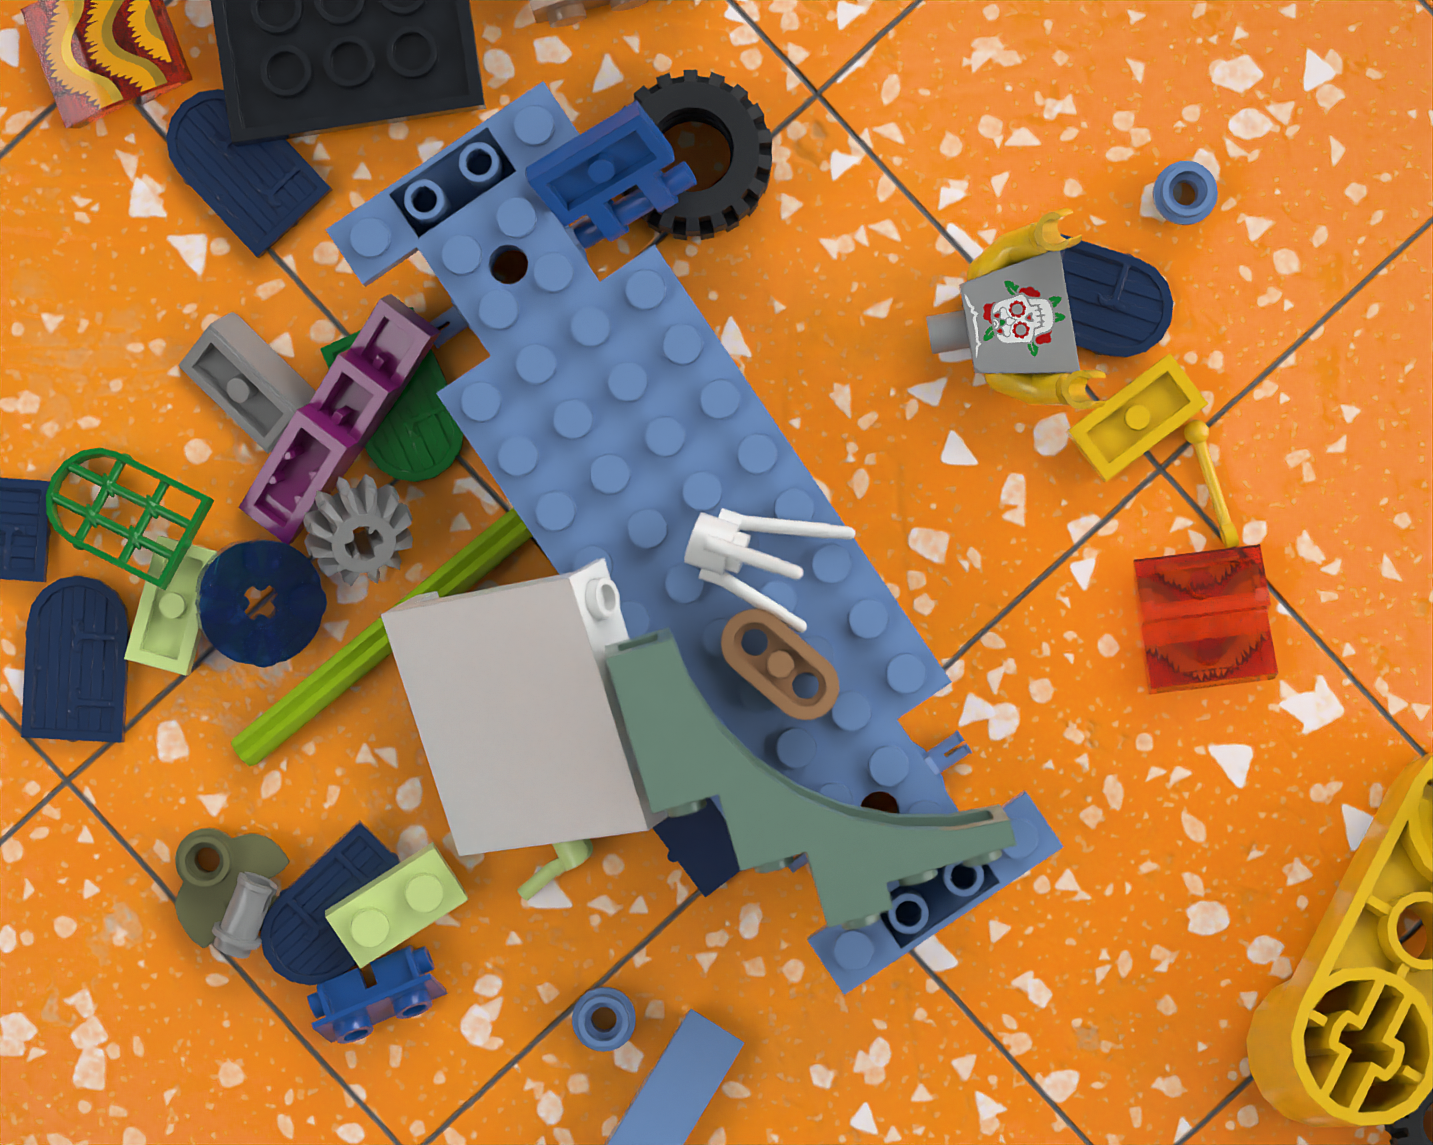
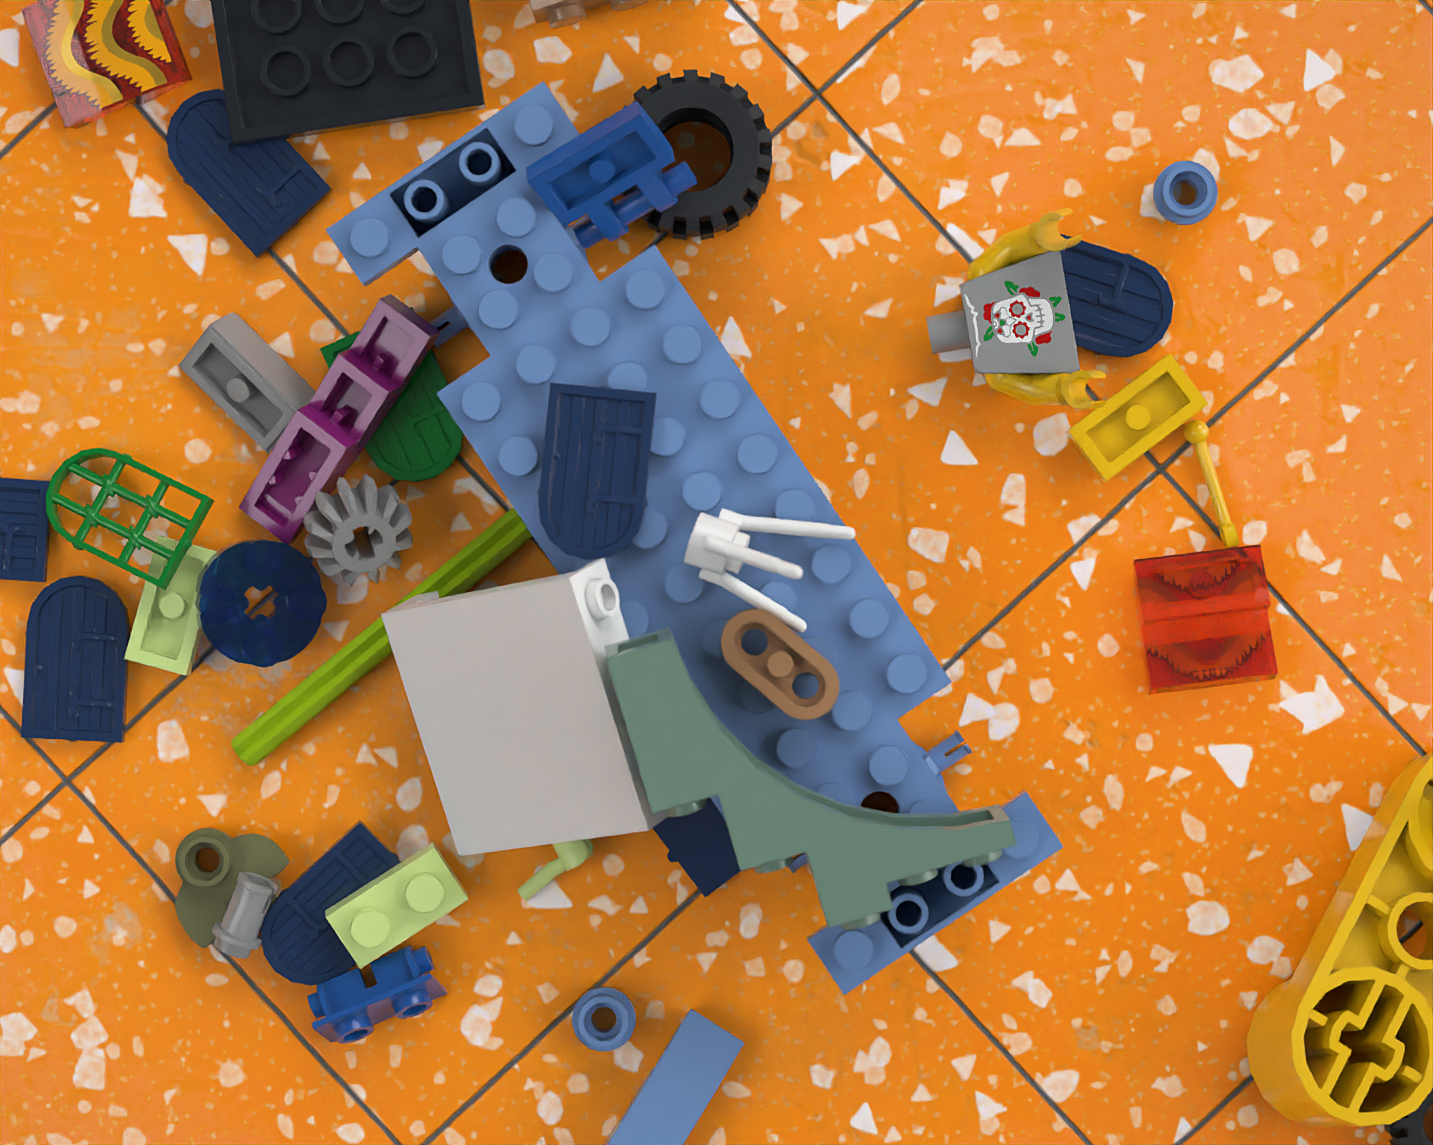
none -> dark blue window [537,382,657,560]

